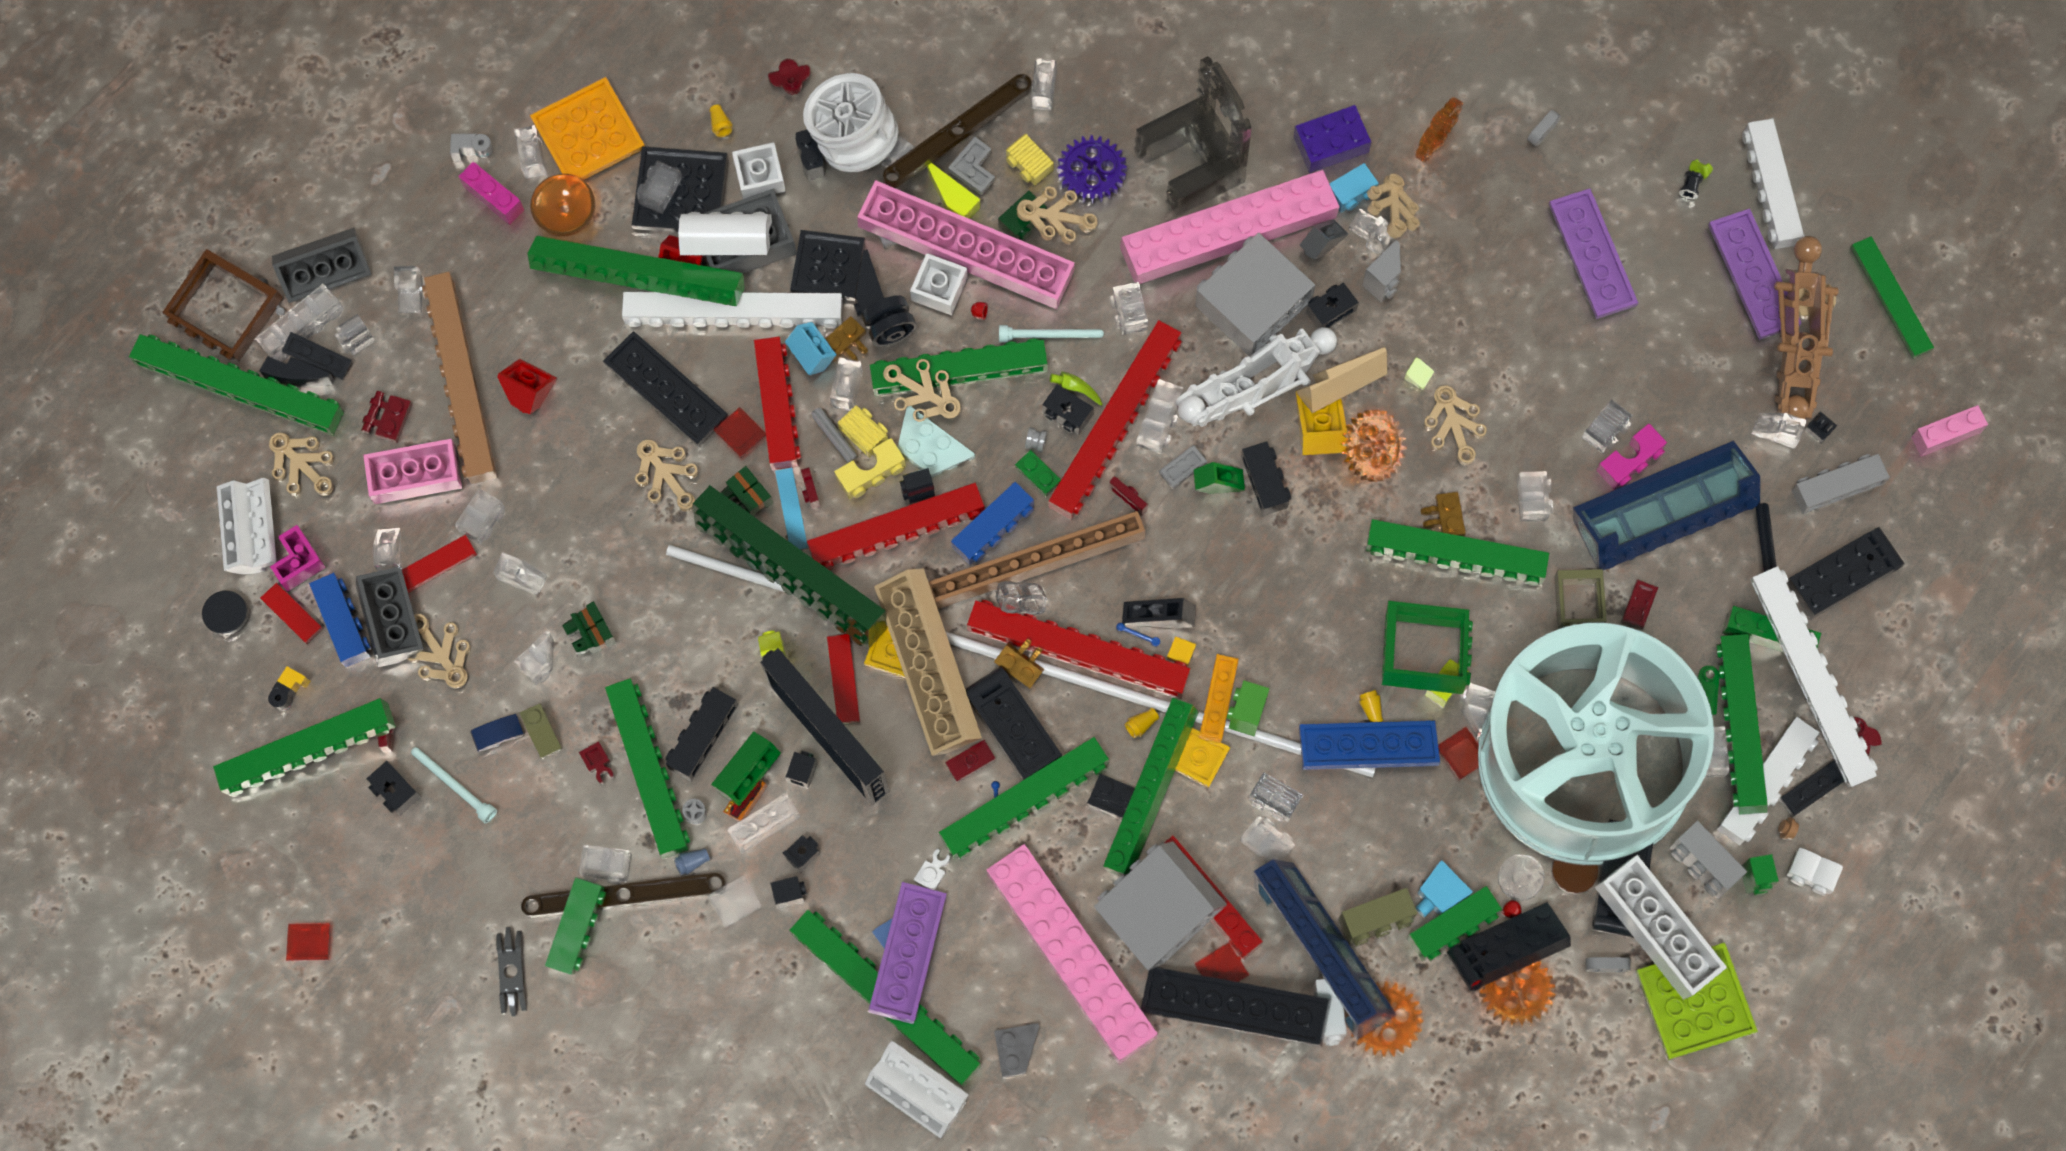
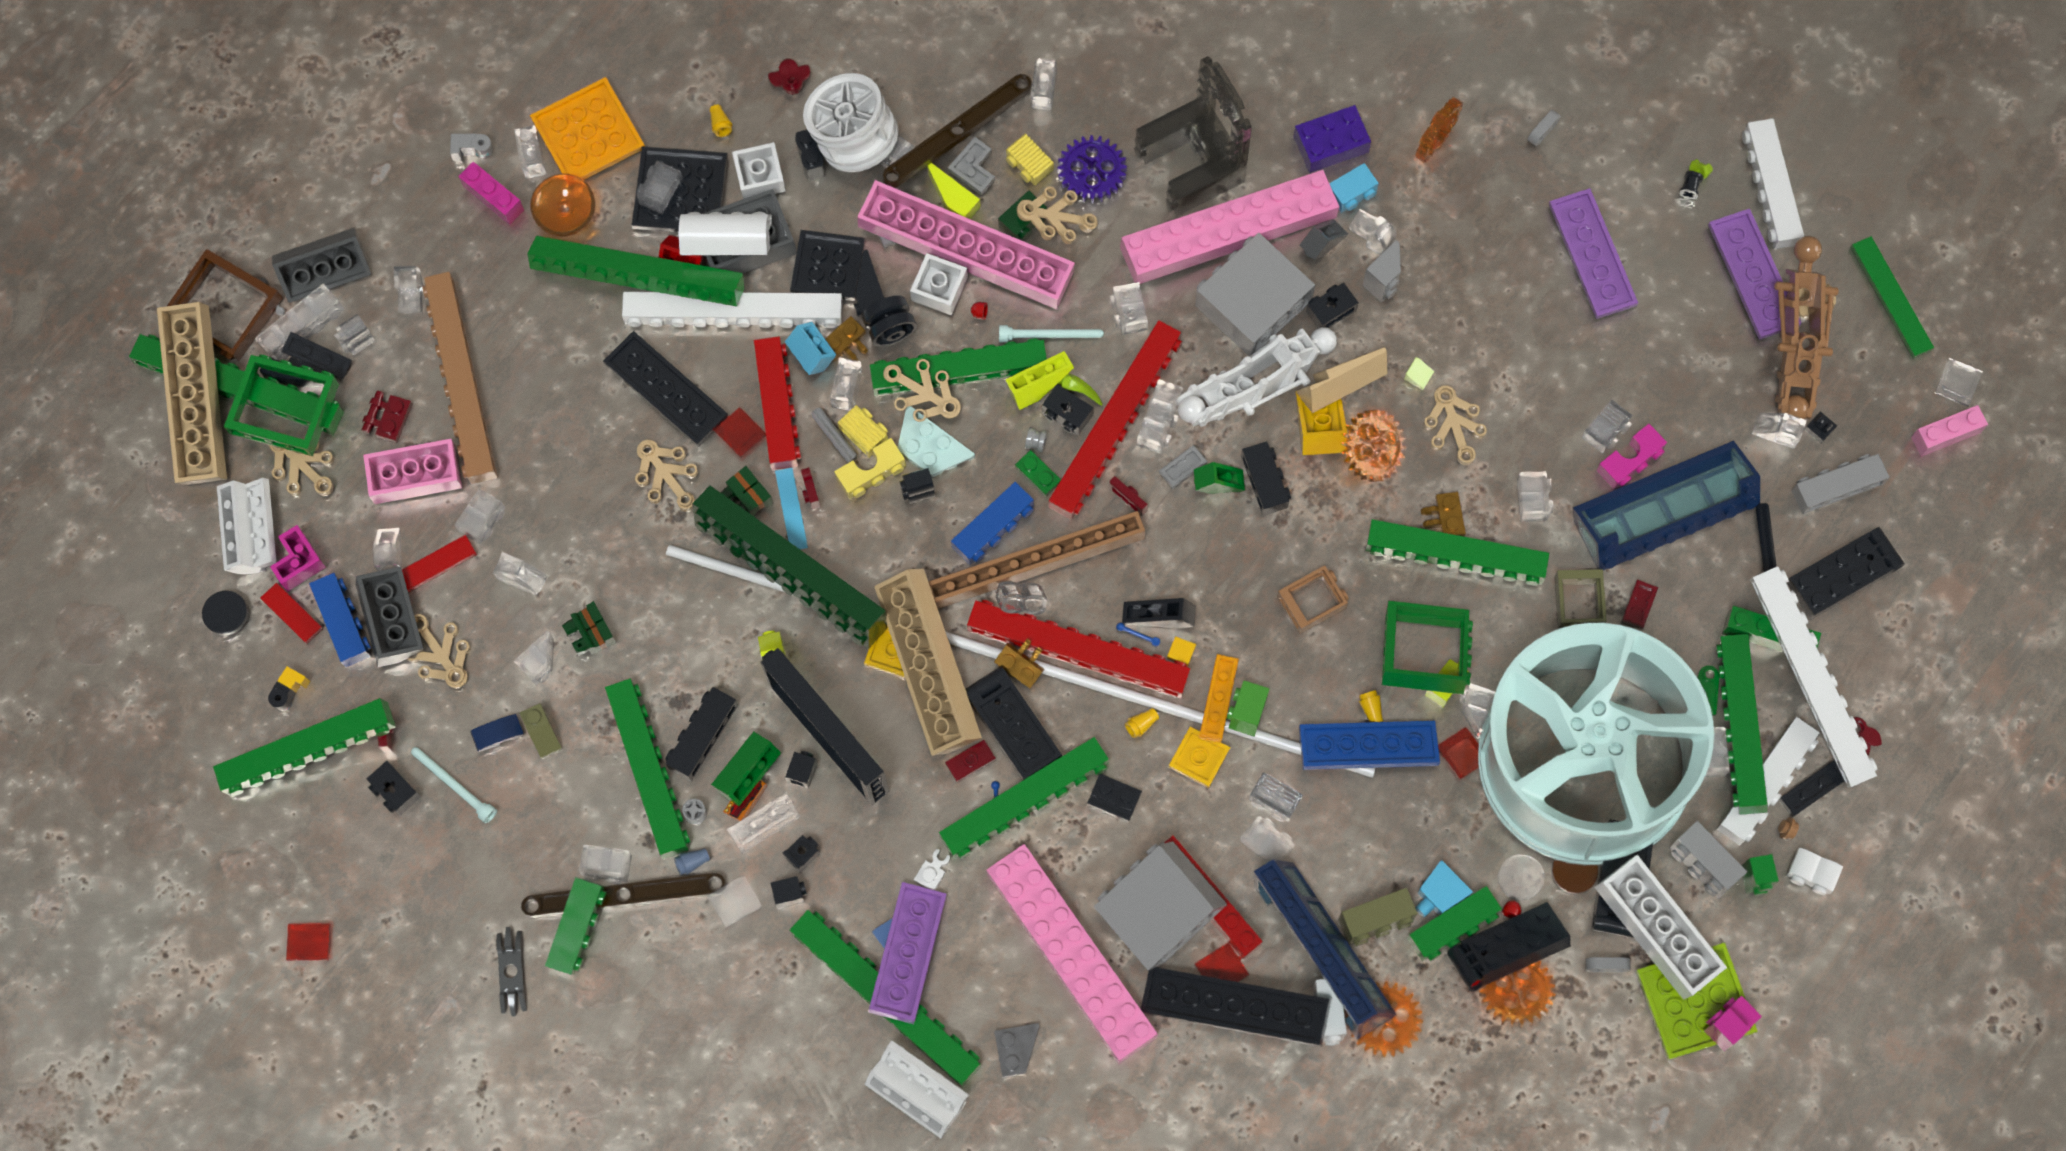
red slope [497,359,557,415] -> none
dark red plate [579,741,614,785] -> none
red brick [807,482,985,570] -> none
red tile [827,634,860,724] -> none
green brick [1103,698,1199,876] -> none
tan plant [1367,174,1420,238] -> none
none -> tan brick [157,302,227,485]
none -> green window [224,354,339,457]
none -> neon yellow slope [1005,351,1074,410]
none -> medium nougat window [1277,565,1349,634]
none -> dark pink brick [1704,996,1762,1051]
none -> clear piece [1935,358,1983,407]

